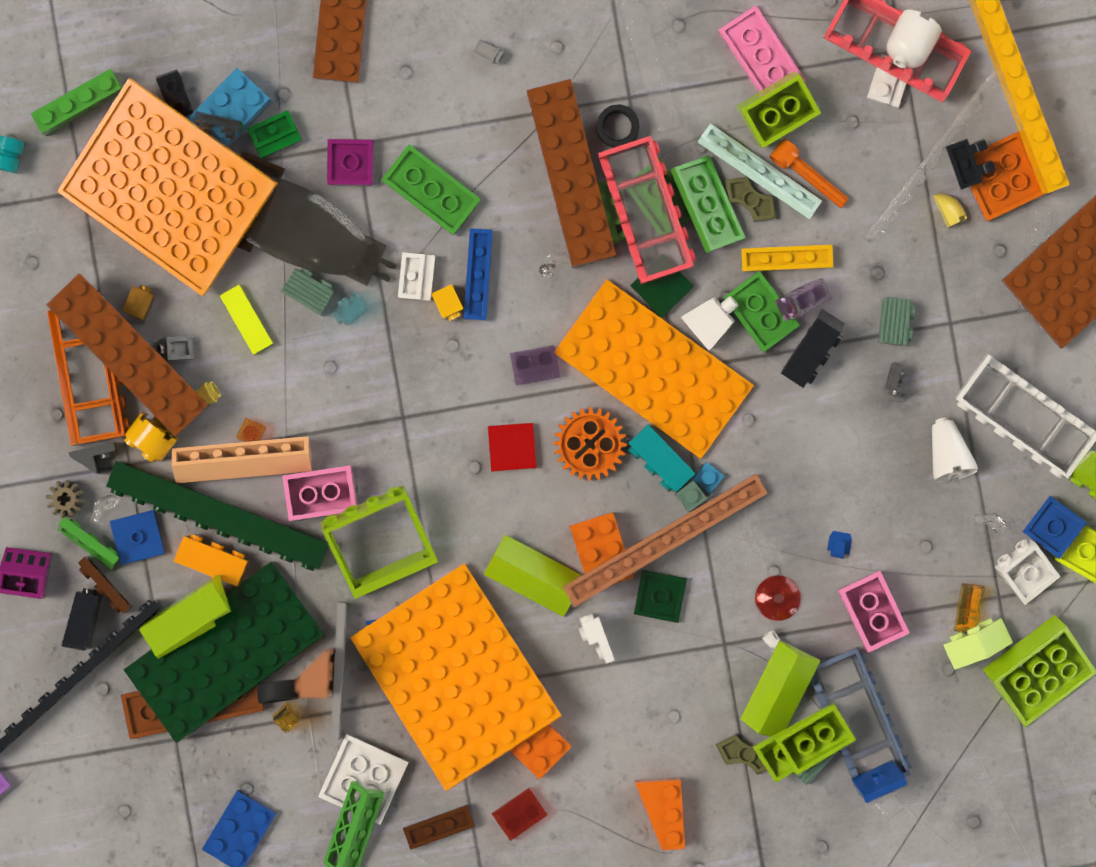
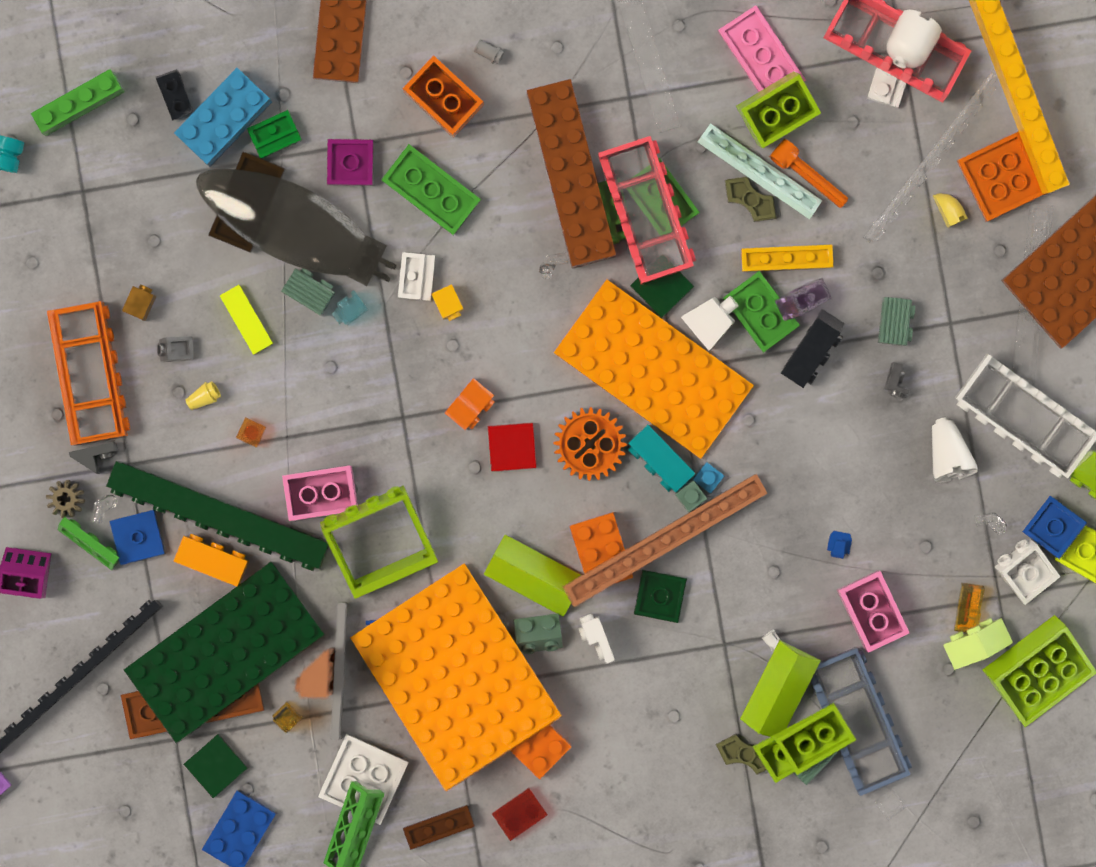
dark orange brick [46,273,210,437] -> none
light orange plate [57,78,278,296] -> none
black slope [61,588,102,651] -> none
reddish brown plate [78,556,133,614] -> none
yellow brick [124,411,179,462] -> none
lime slope [139,574,230,659] -> none
light nougat brick [172,436,312,483] -> none
clear smoke plate [194,111,244,140] -> none
black tyre [256,679,300,704] -> none
blue plate [464,228,493,321] -> none
clear purple plate [510,345,560,386] -> none
black tyre [596,104,640,148] -> none
orange wedge [634,778,685,850] -> none
bright green plate [670,155,745,253] -> none
clear red dish [755,575,801,621] -> none
blue plate [851,760,908,803] -> none
black plate [945,138,996,190] -> none
none -> dark green tile [183,734,248,798]
none -> orange brick [402,55,484,138]
none -> orange brick [445,378,495,430]
none -> sand green bracket [513,614,563,655]

